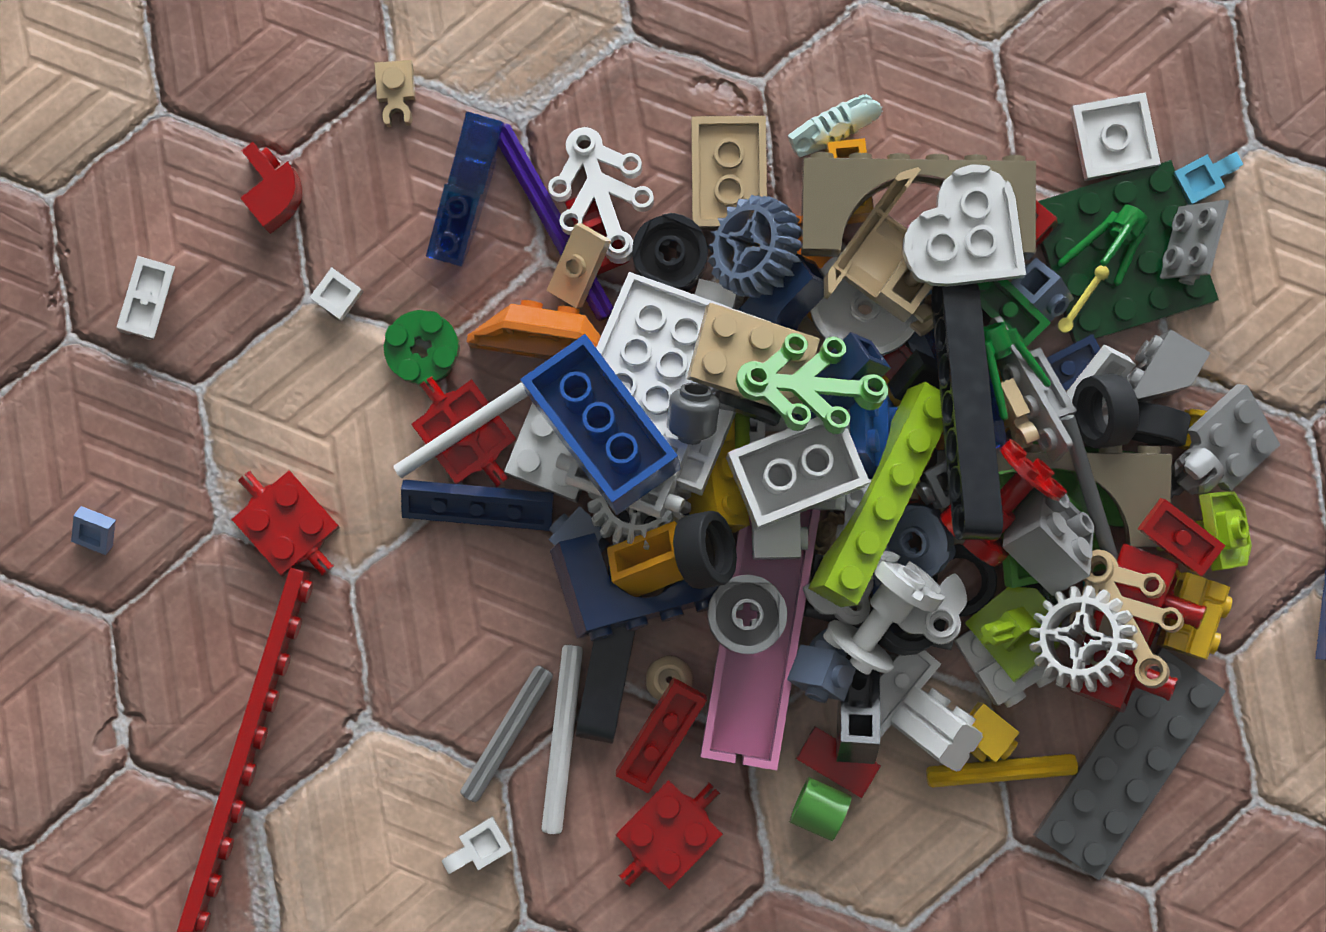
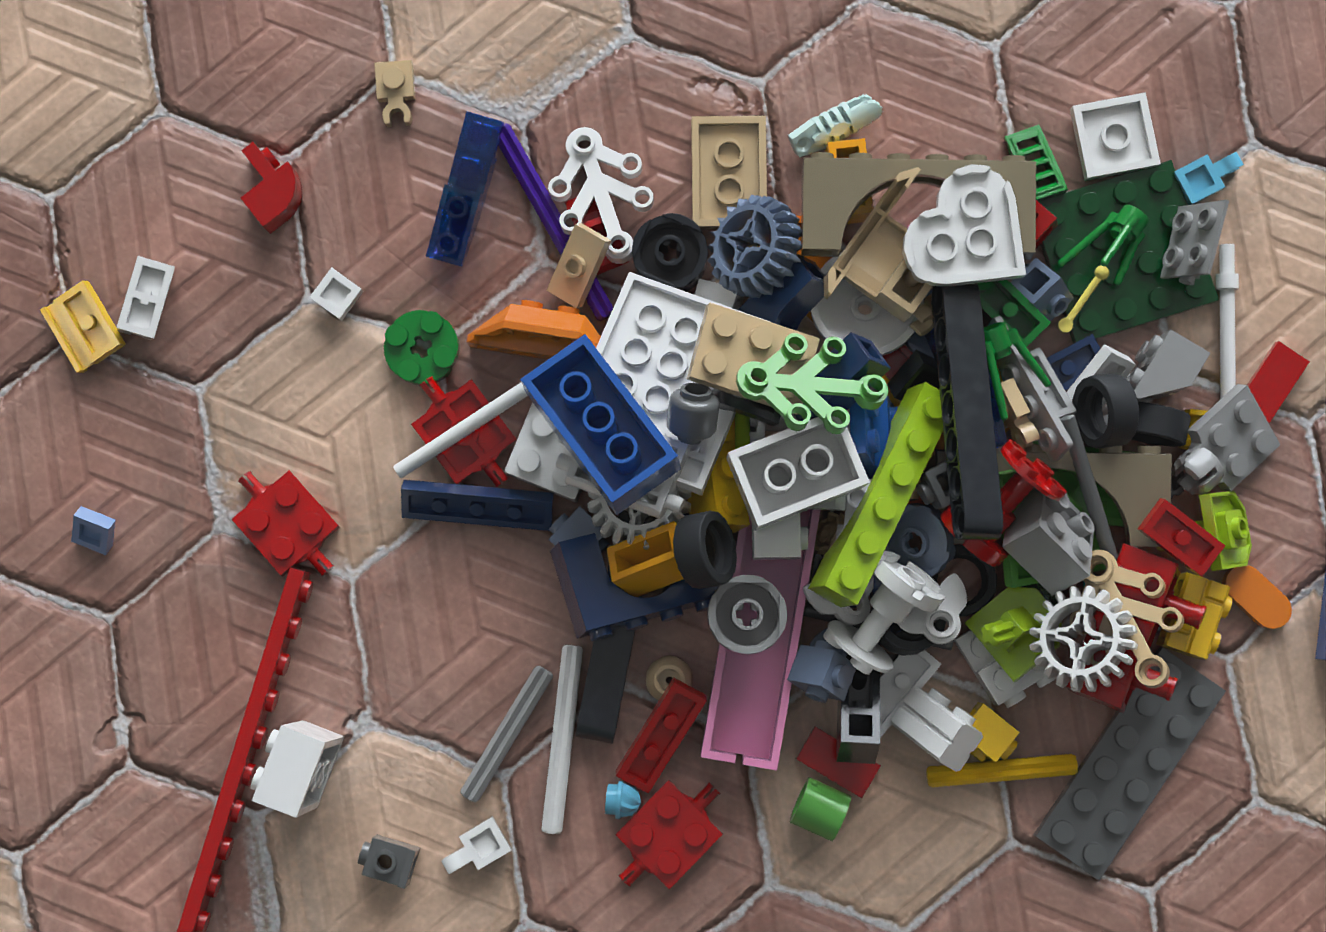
none -> yellow plate [40,280,126,373]
none -> white brick [251,720,345,818]
none -> dark grey brick [358,834,421,889]
none -> medium azure plate [605,781,641,819]
none -> green slope [1004,124,1068,201]
none -> white bar [1216,244,1239,399]
none -> orange tile [1222,565,1292,629]
none -> red tile [1247,341,1310,423]

